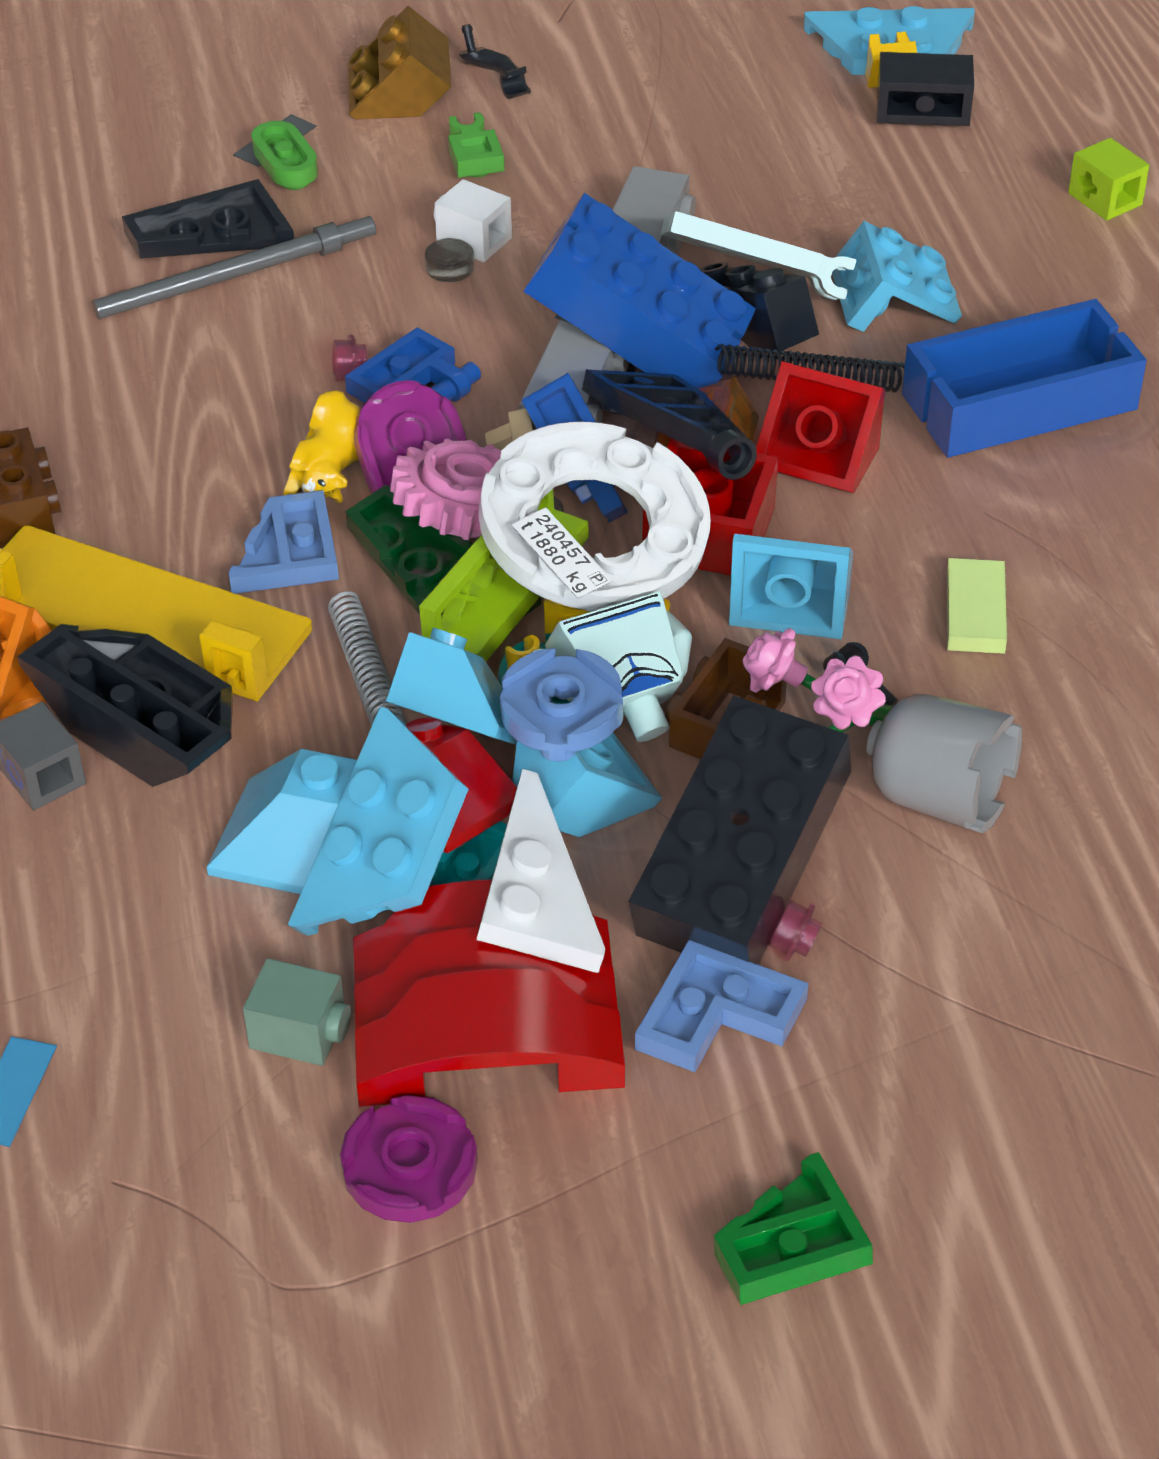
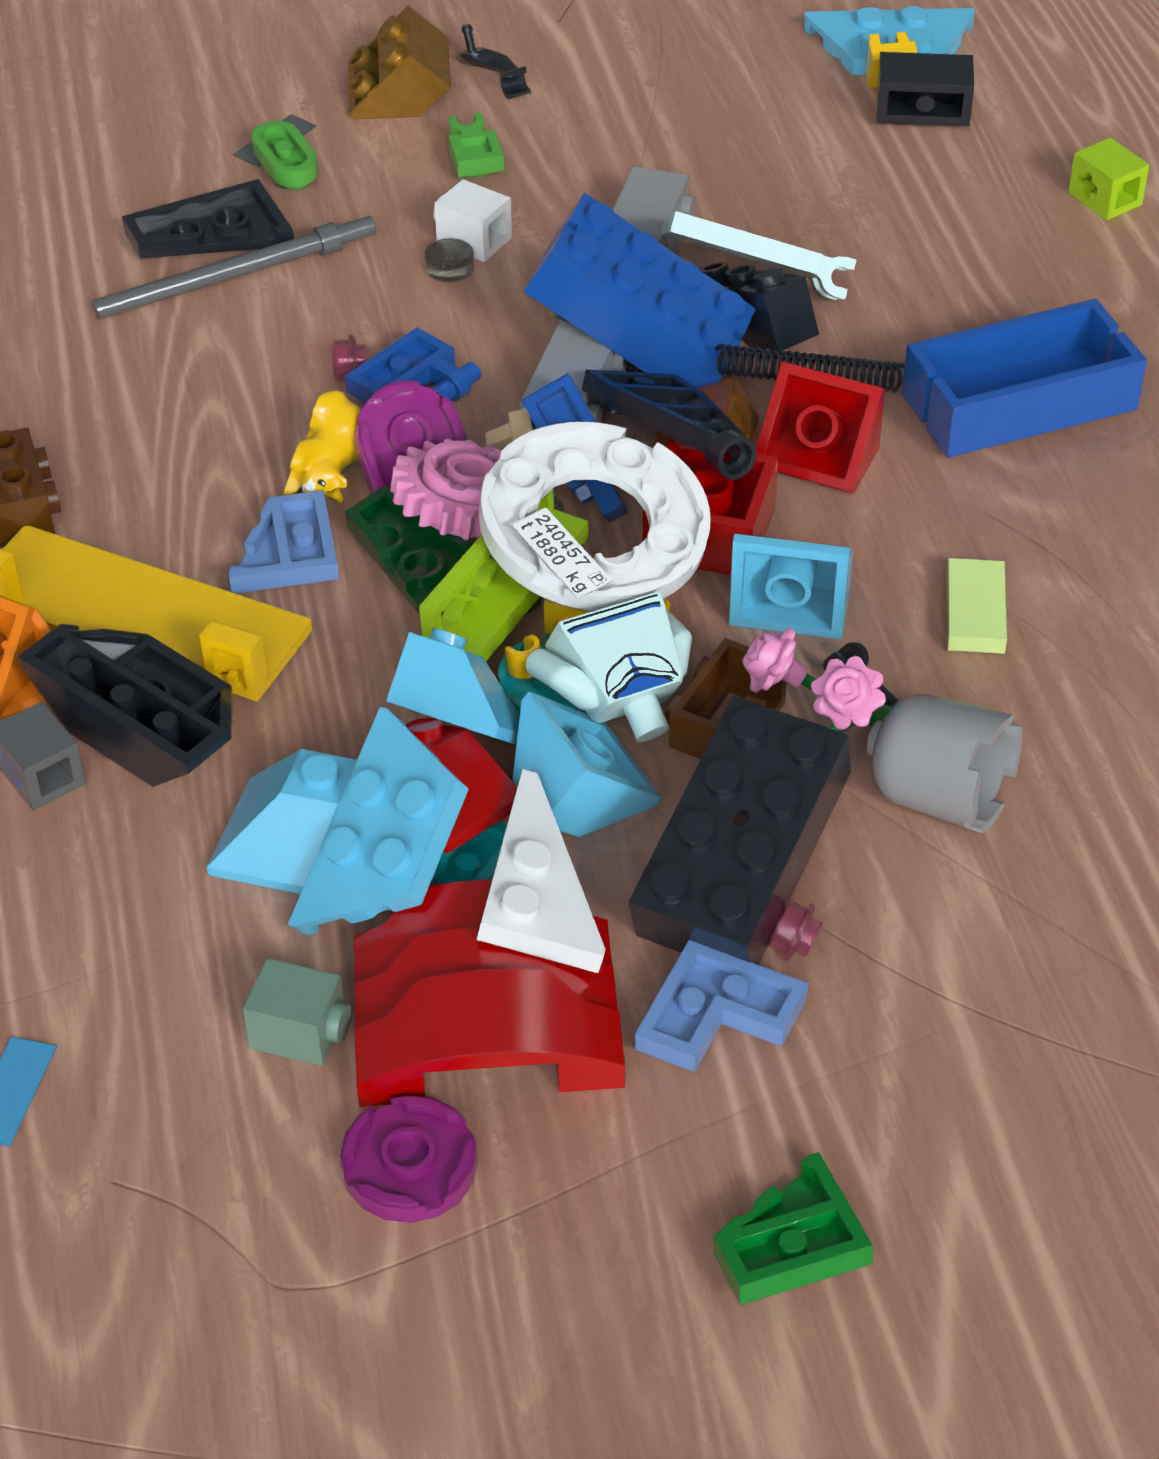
light grey piece [328,591,406,726] -> none
medium blue plate [500,648,623,762] -> none
medium azure bracket [832,221,962,332] -> none

